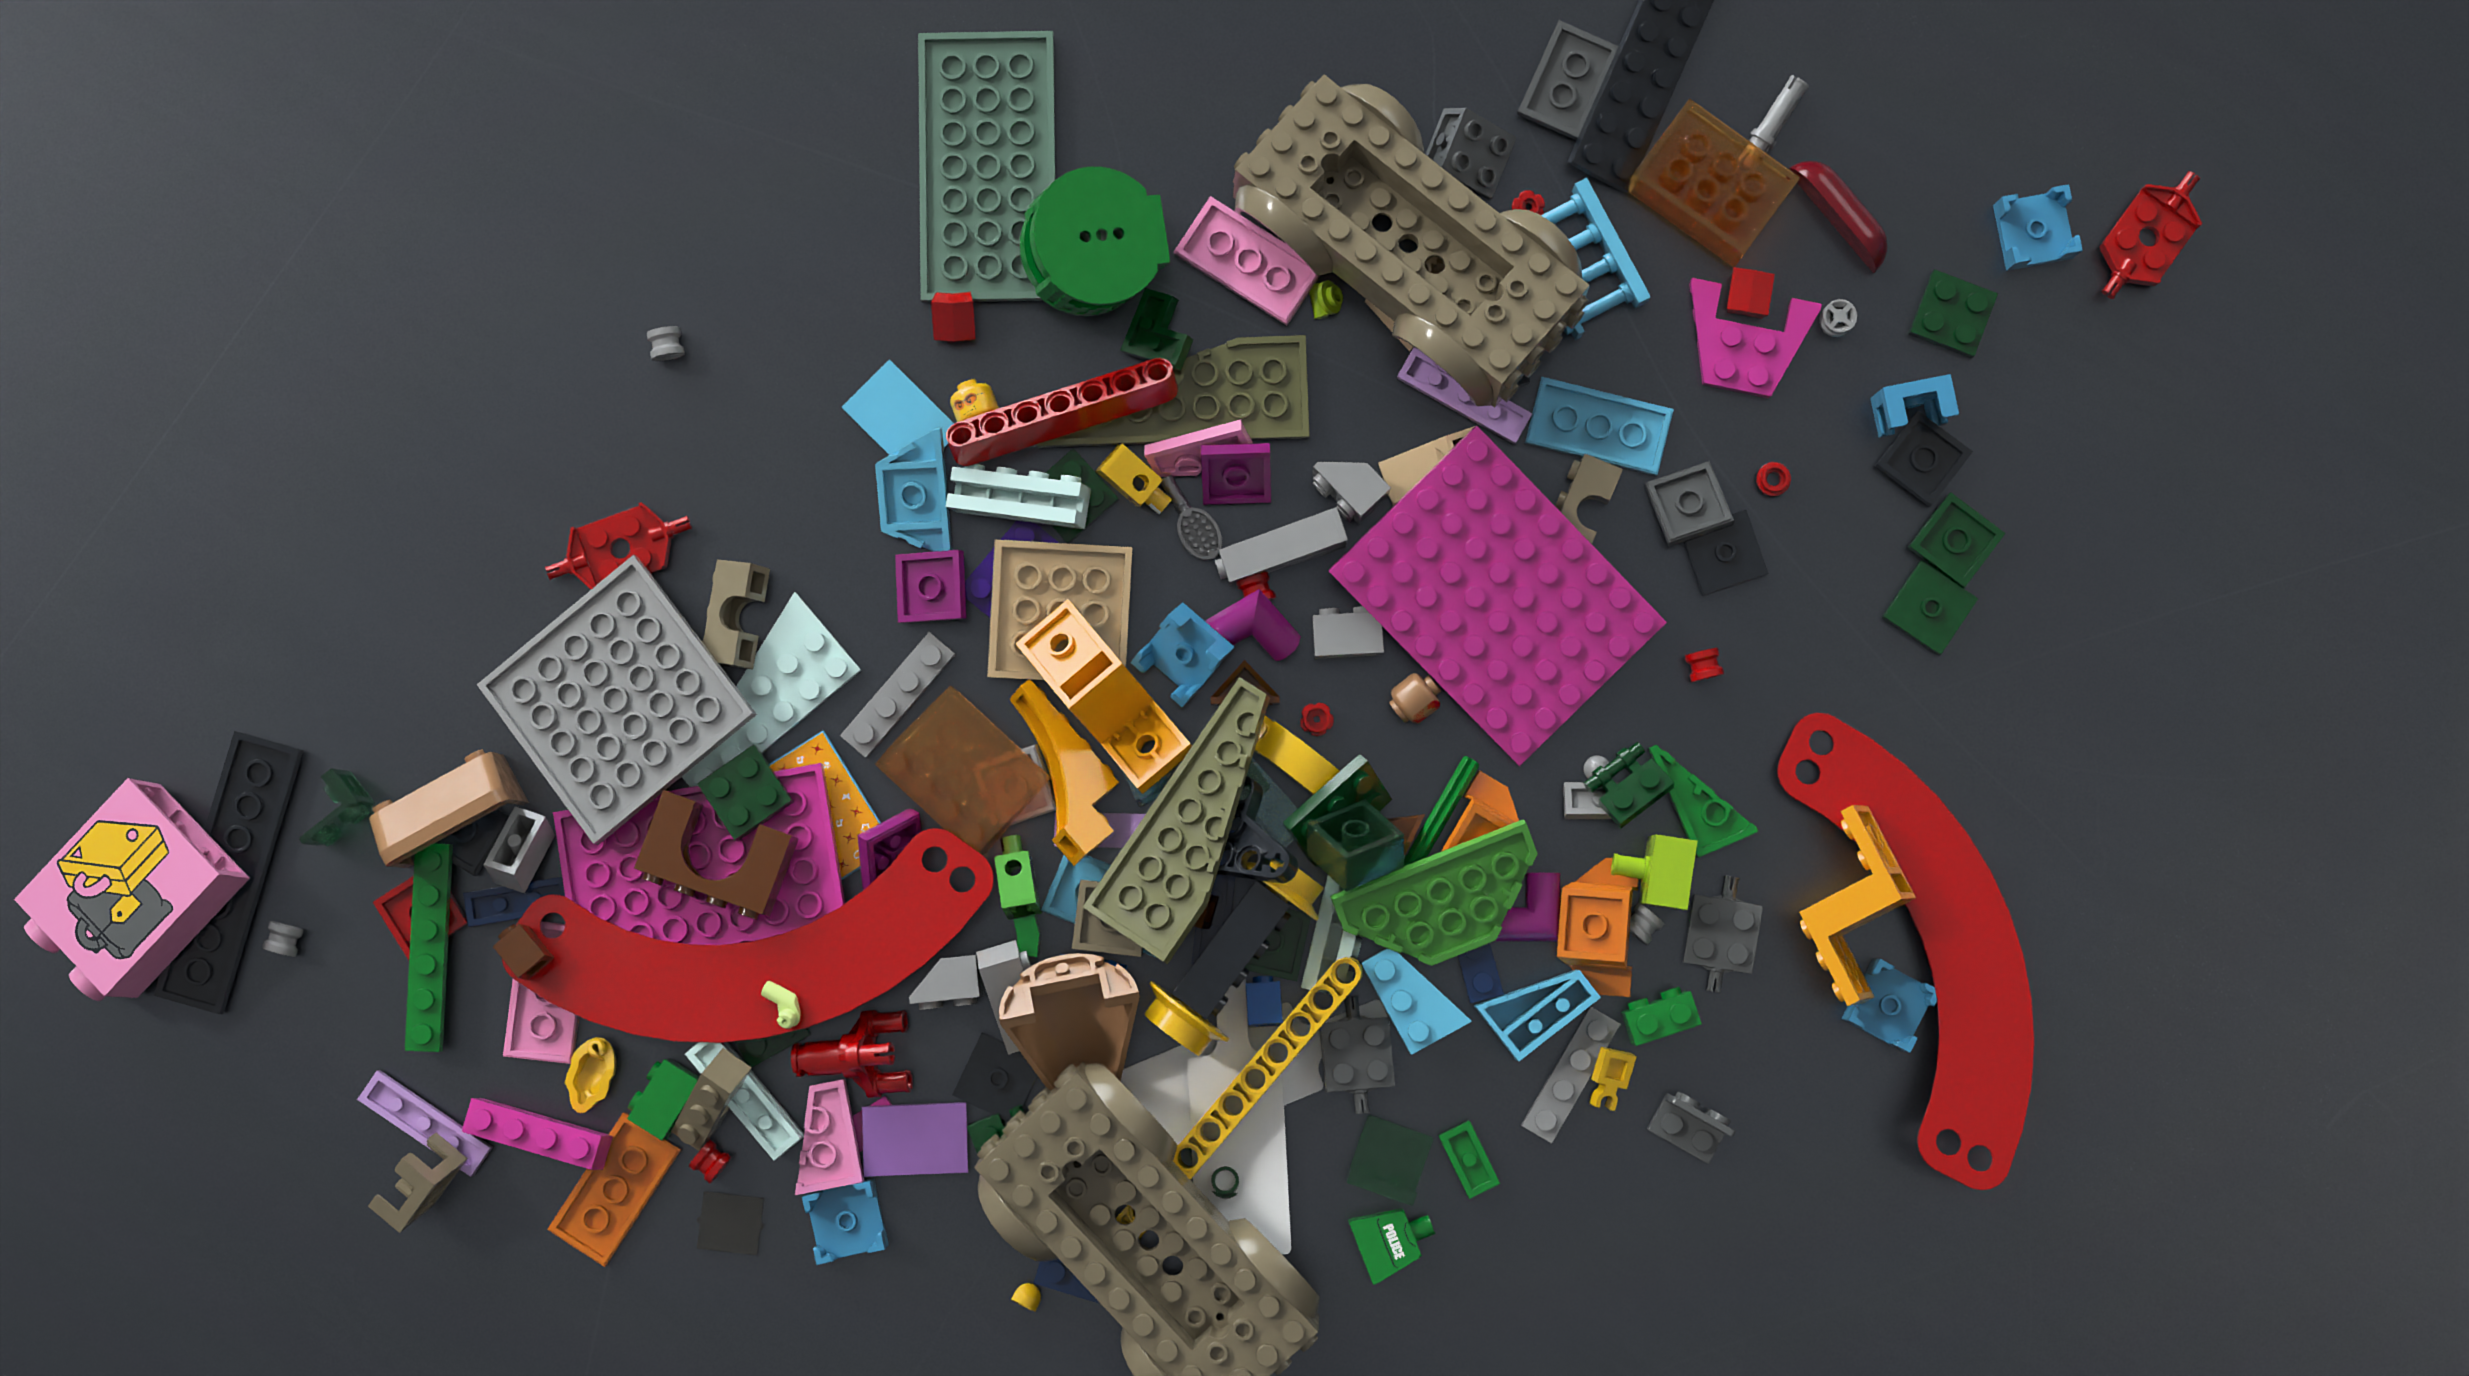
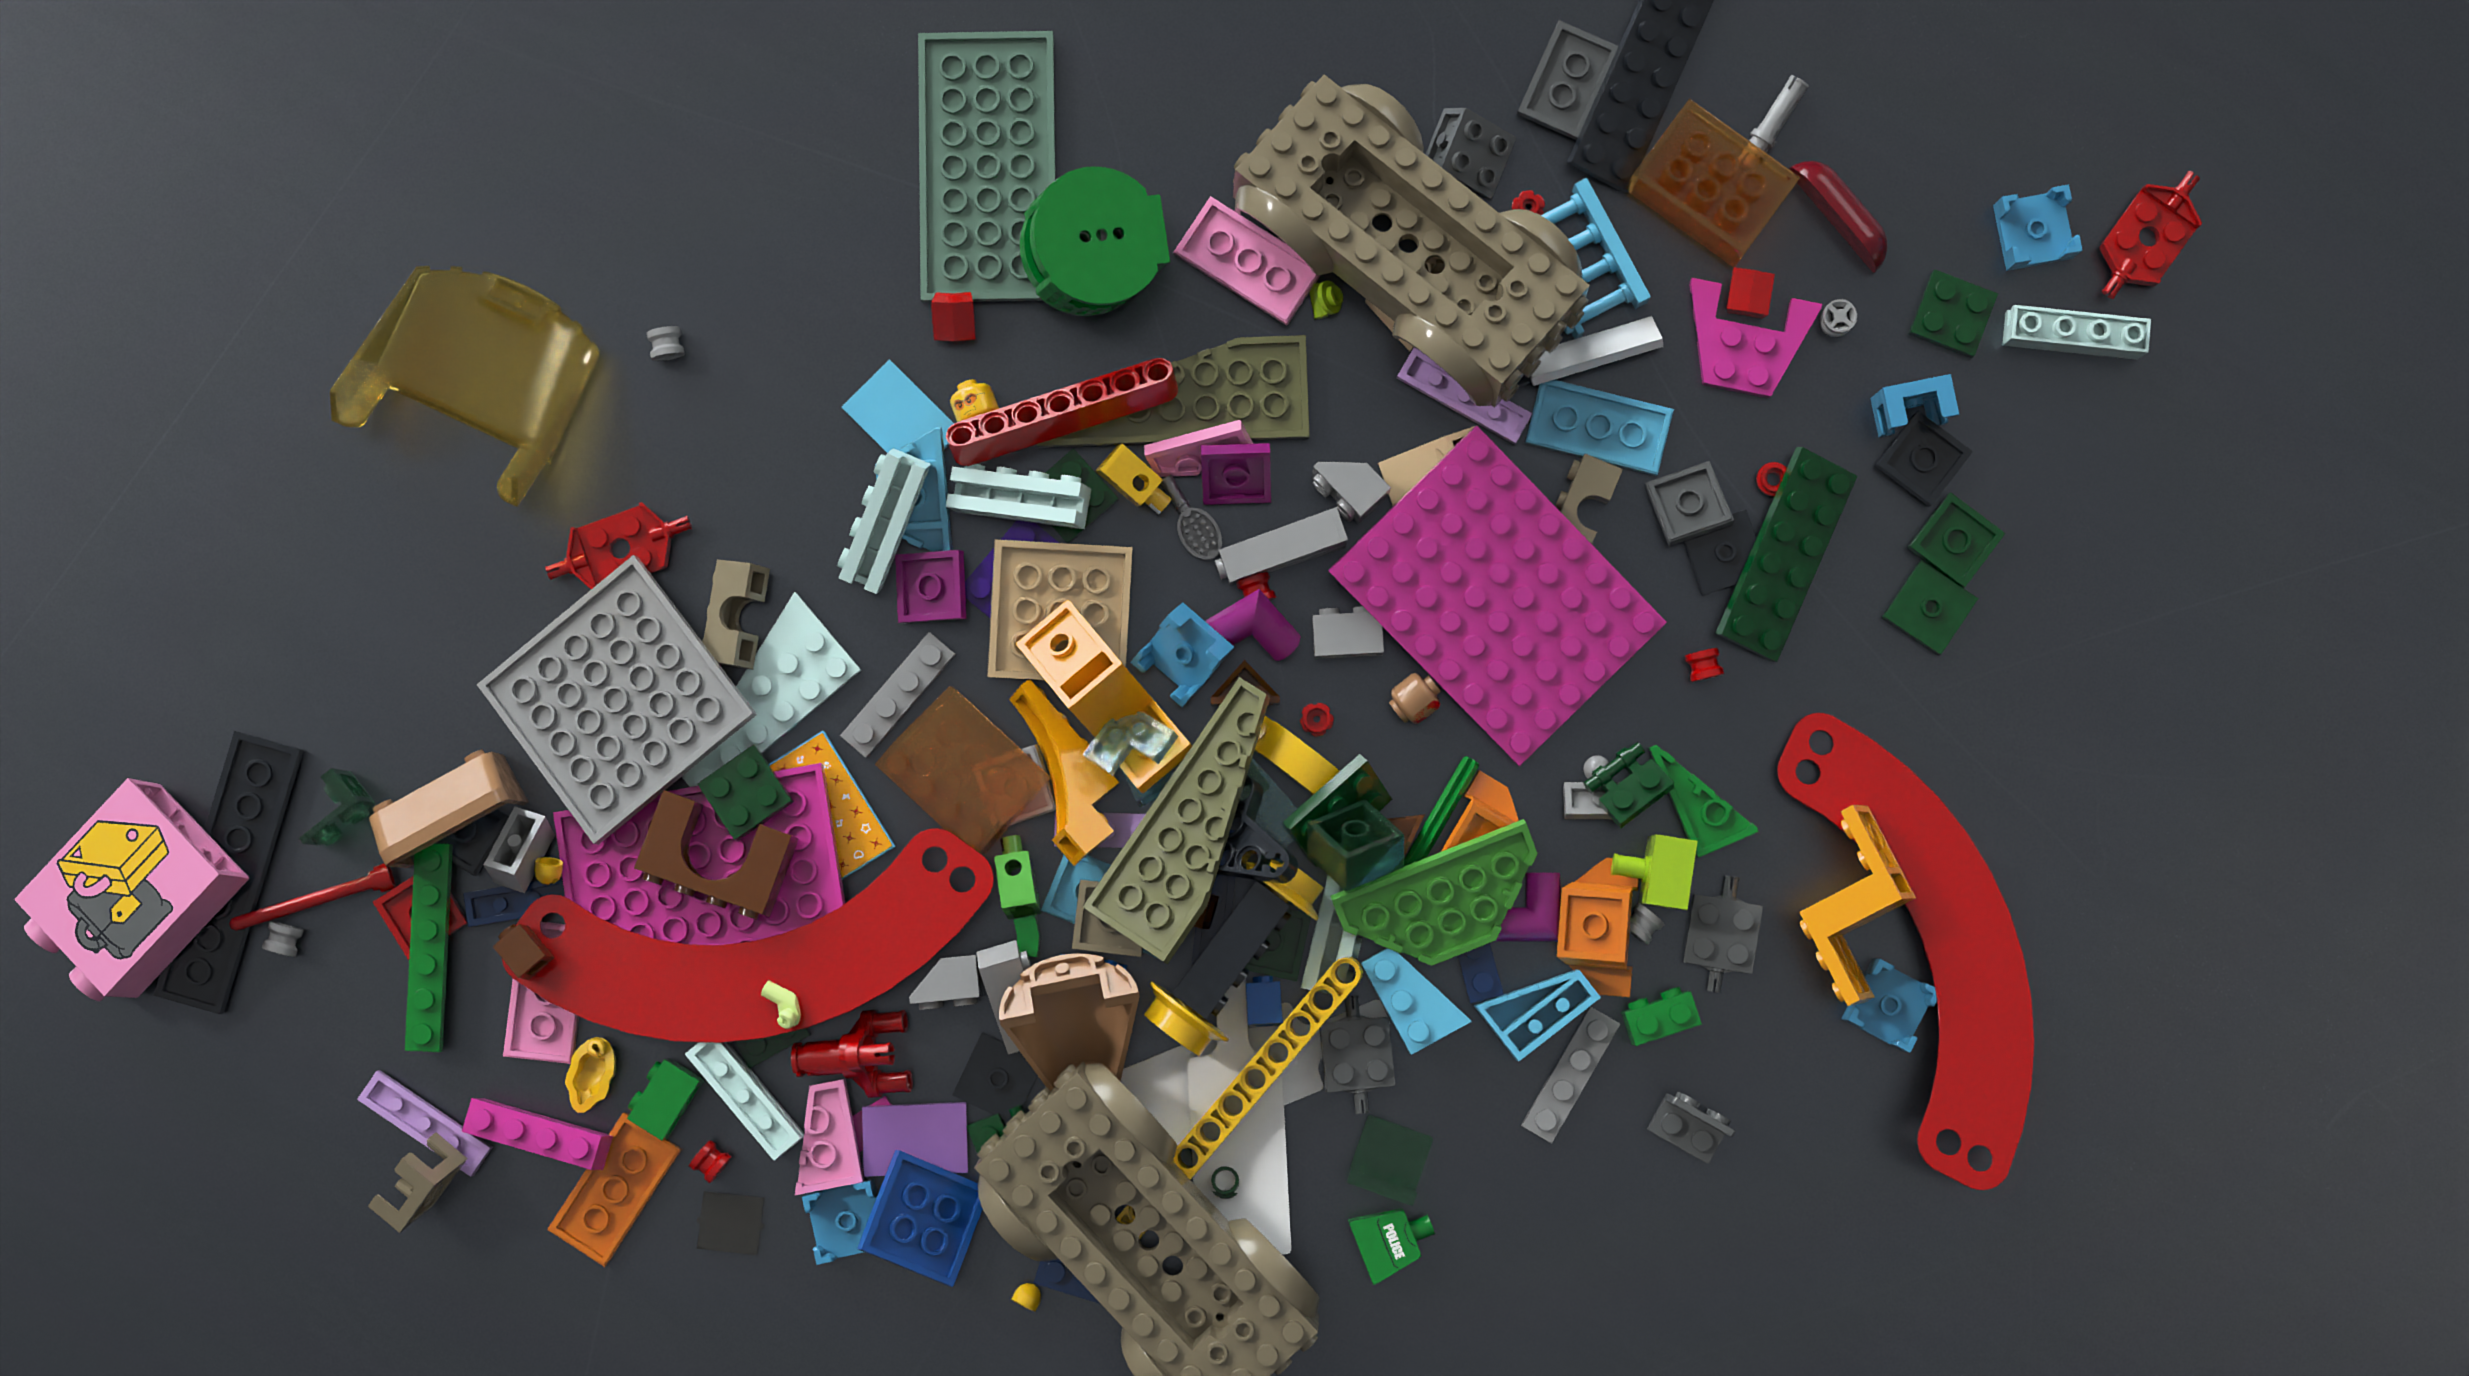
dark tan arch [671,1048,752,1151] -> none
magenta brick [857,809,921,890] -> none
dark green plate [1120,288,1194,371] -> none
green plate [1438,1120,1500,1199] -> none
yellow plate [1590,1046,1636,1111] -> none
none -> red piece [229,863,396,931]
none -> clear yellow windscreen [330,266,600,507]
none -> yellow hinge [534,857,563,885]
none -> light aqua brick [837,448,931,594]
none -> blue plate [857,1150,983,1287]
none -> clear light blue plate [1083,711,1179,776]
none -> white tile [1530,316,1663,386]
none -> dark green plate [1715,447,1857,662]
none -> light aqua brick [2002,305,2151,360]

